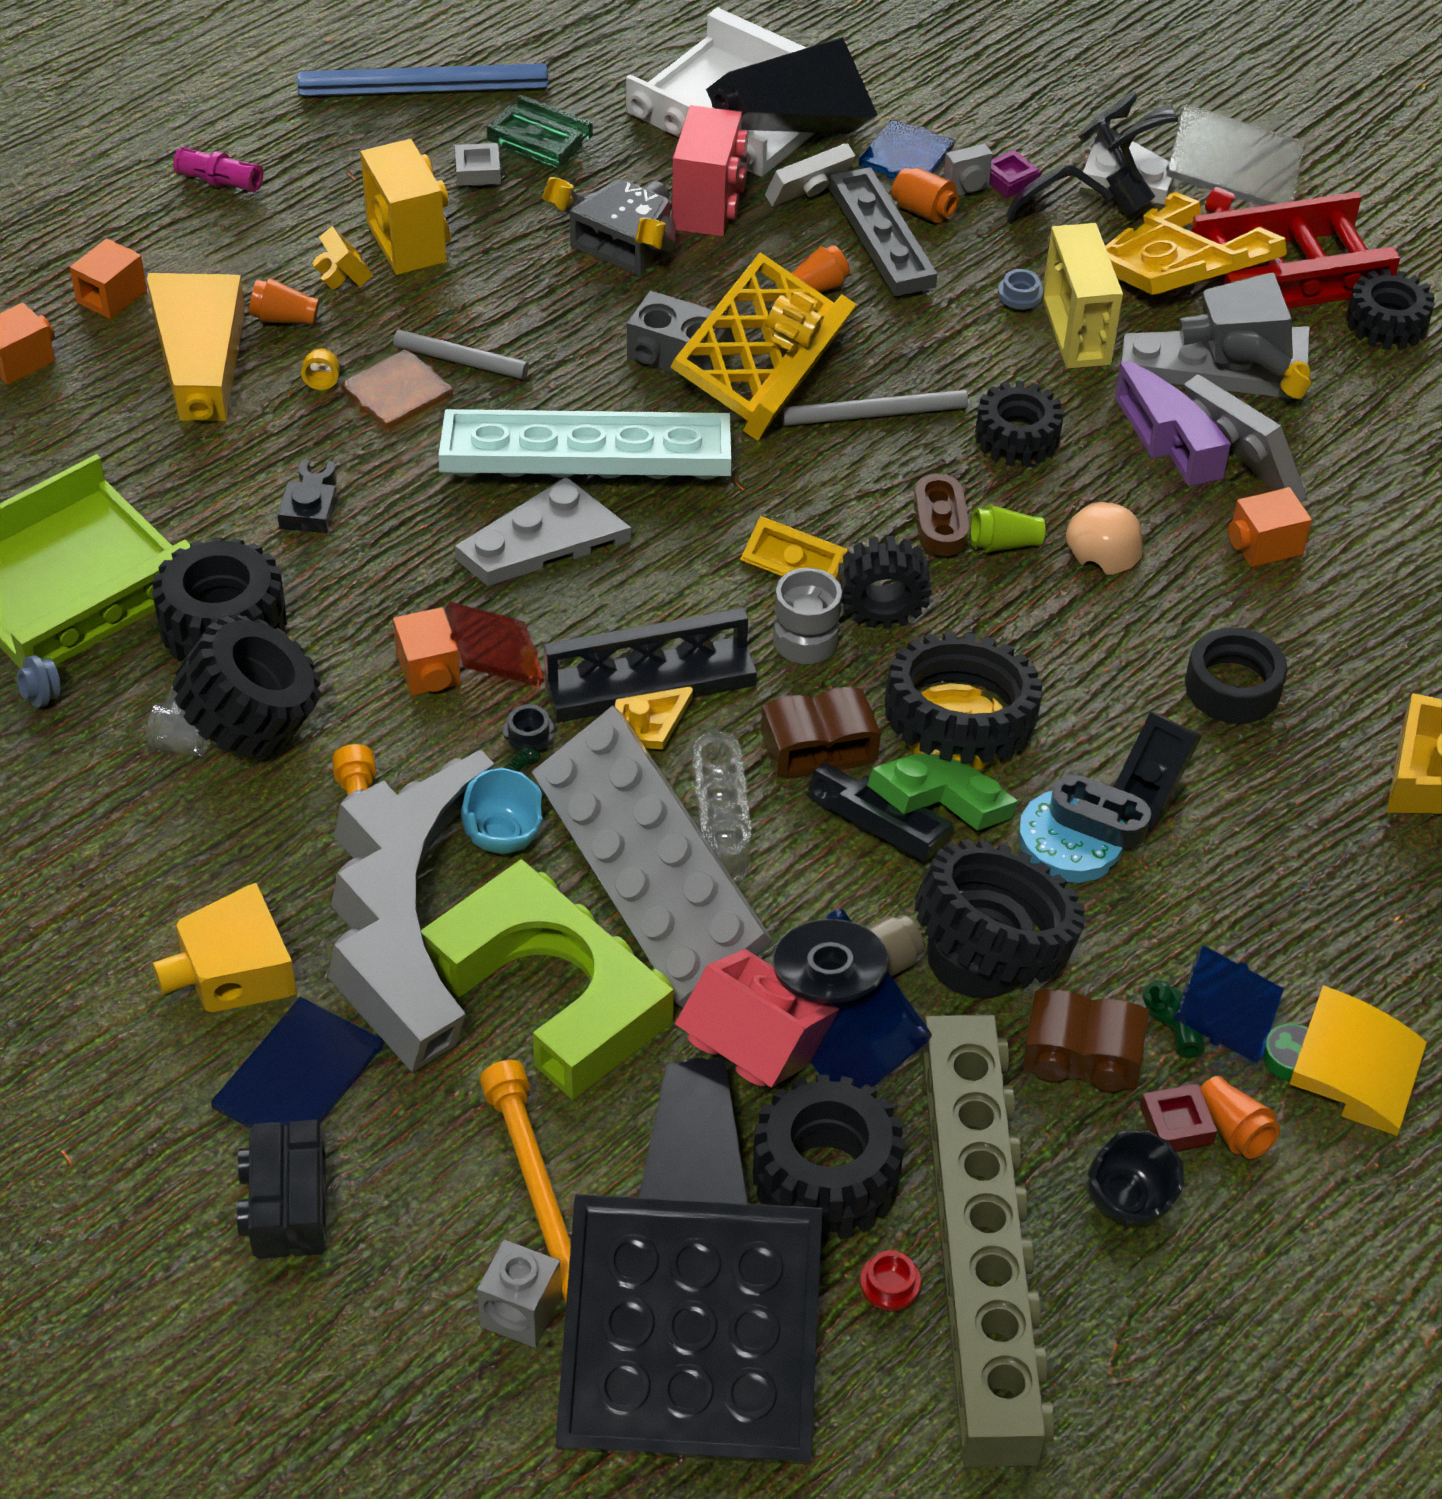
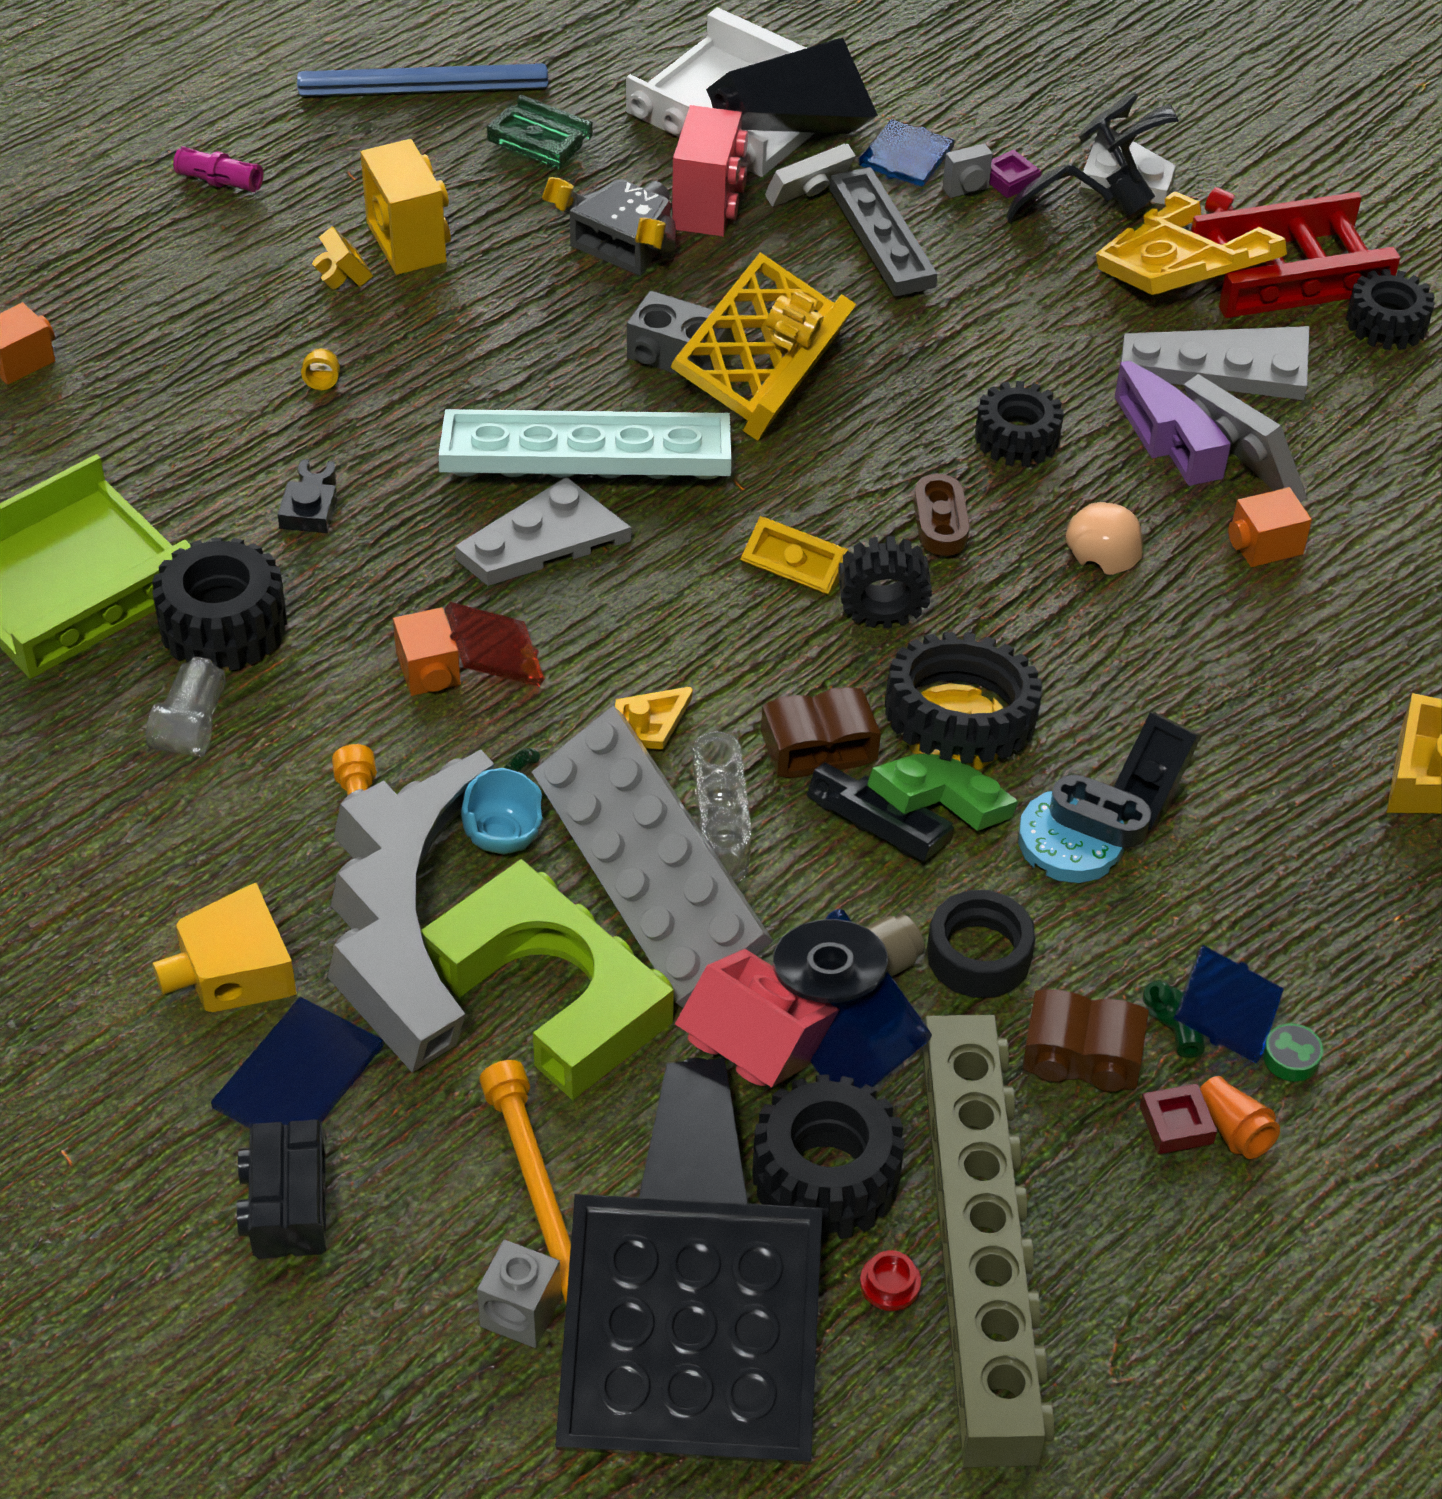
sand blue plate [17,655,60,708] -> none
orange brick [70,238,147,319] -> none
yellow slope [147,273,245,421] -> none
black tyre [173,615,321,758] -> none
orange cone [249,278,320,326] -> none
clear orange piece [341,349,453,430] -> none
light grey bar [393,329,529,380] -> none
light grey plate [455,143,501,186] -> none
black plate [503,704,554,752] -> none
black fence [544,608,757,723] -> none
light grey wheel [773,568,842,664] -> none
light grey bar [781,390,968,426] -> none
orange cone [792,245,850,293] -> none
orange brick [891,167,959,223] -> none
black tyre [915,840,1086,984] -> none
lime cone [969,504,1046,553] -> none
sand blue plate [998,269,1043,310] -> none
light yellow window [1042,223,1123,369] -> none
black hair [1086,1130,1184,1227] -> none
clear piece [1166,104,1305,206] -> none
dark grey torso [1179,272,1311,399] -> none
black tyre [1185,627,1288,723] -> none
yellow slope [1290,985,1427,1136] -> none

